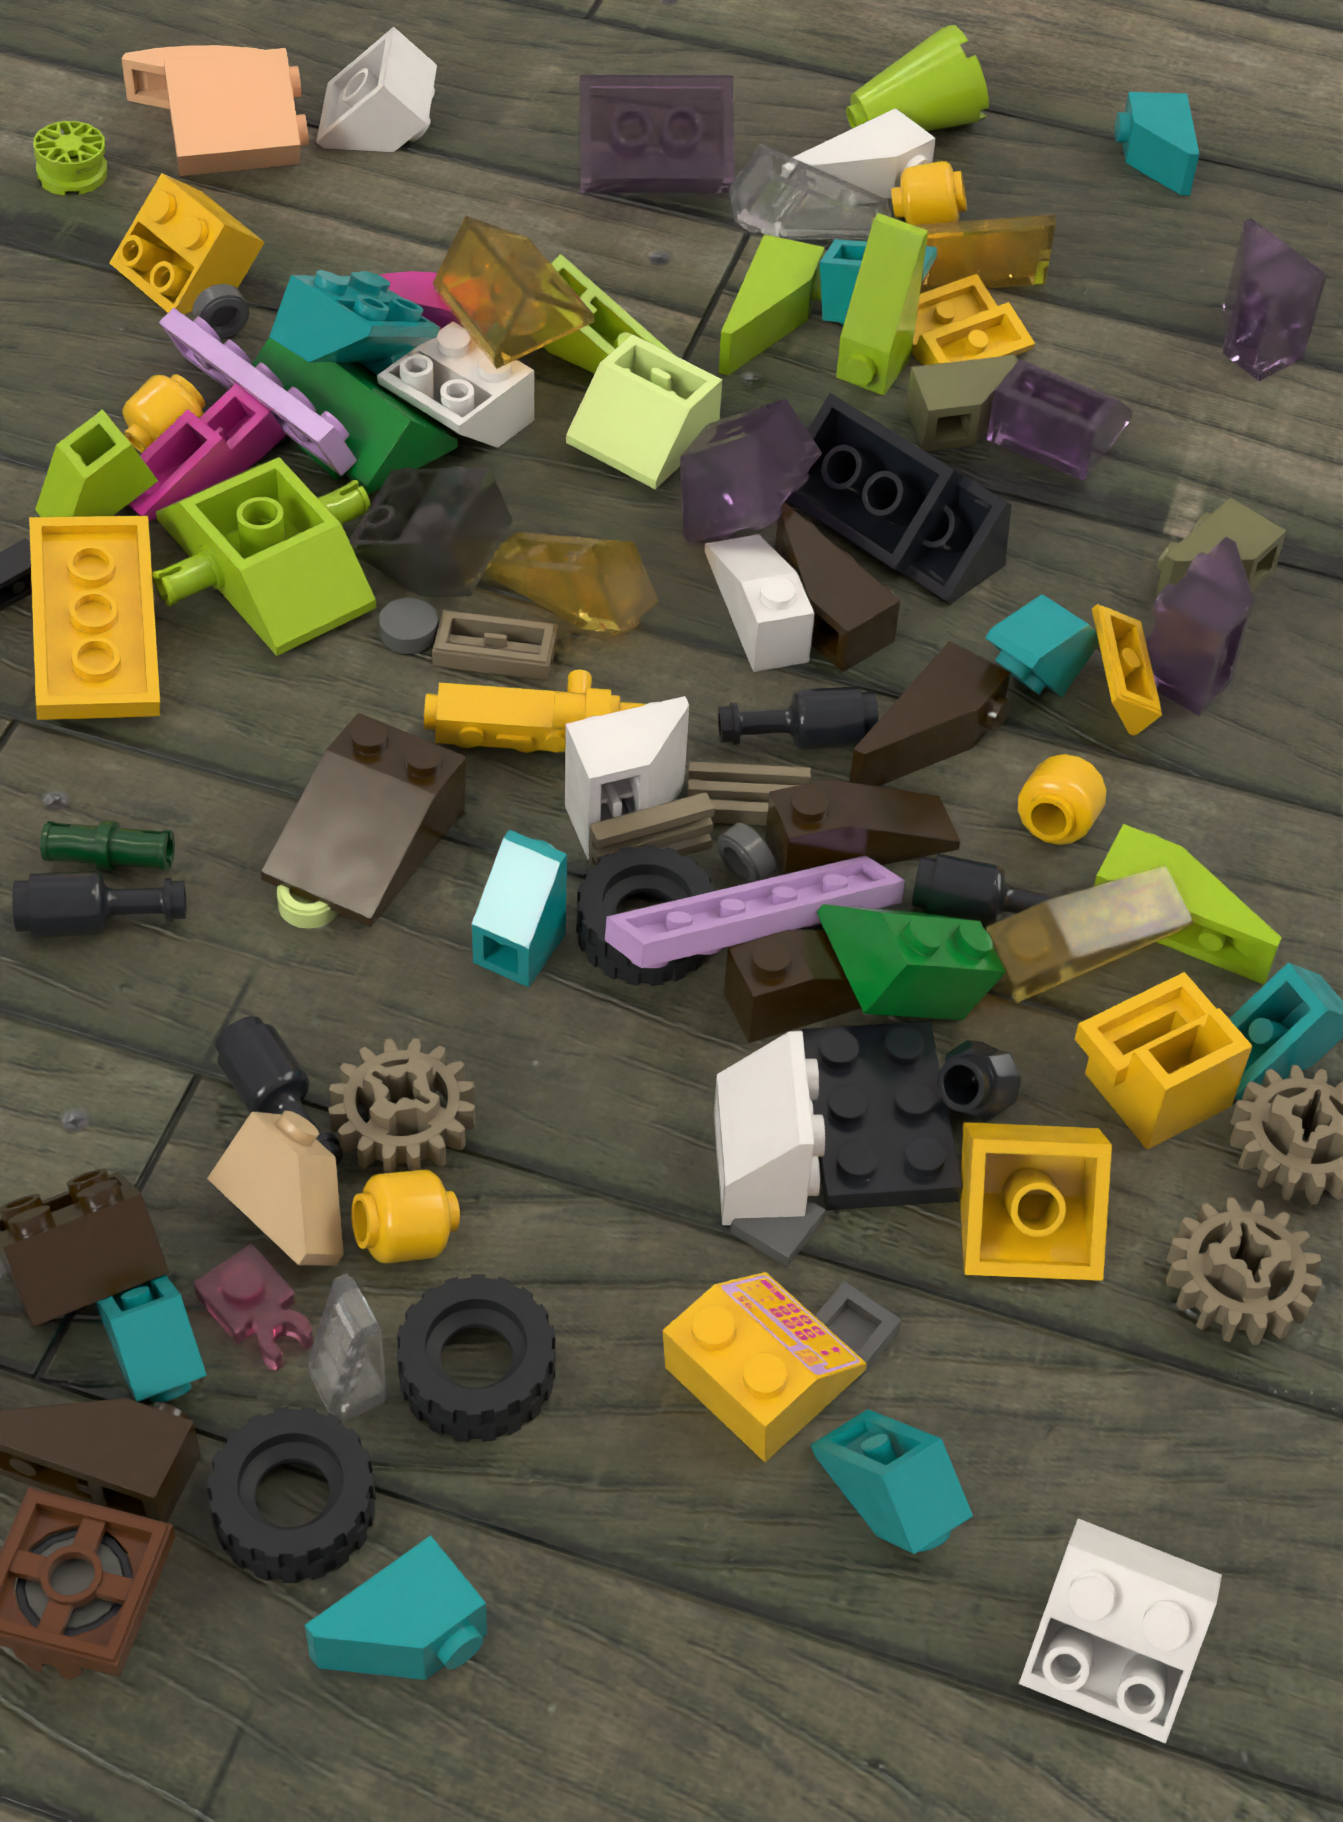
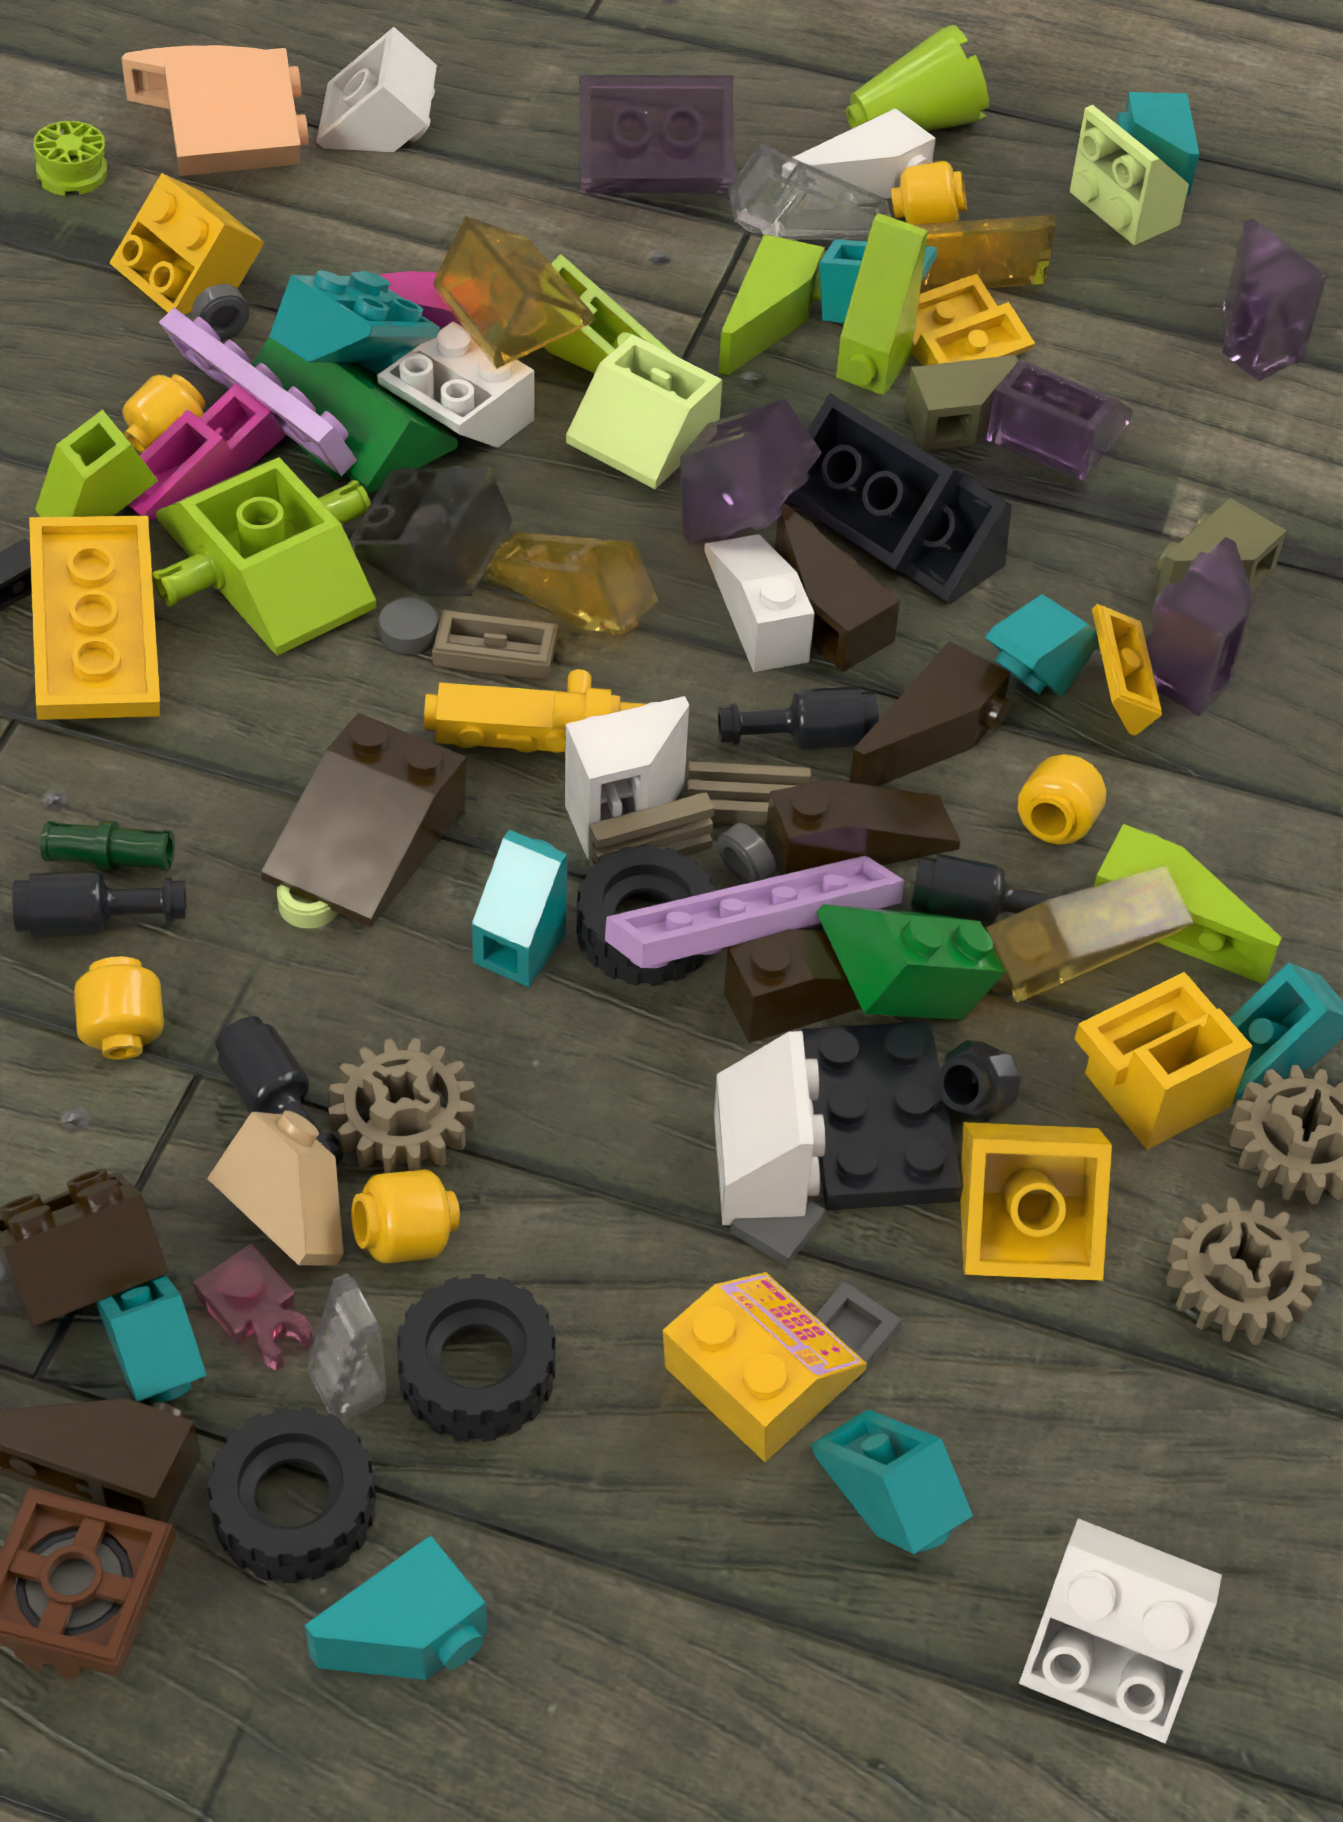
none -> yellow head [74,956,164,1060]
none -> yellowish green slope [1070,105,1189,245]

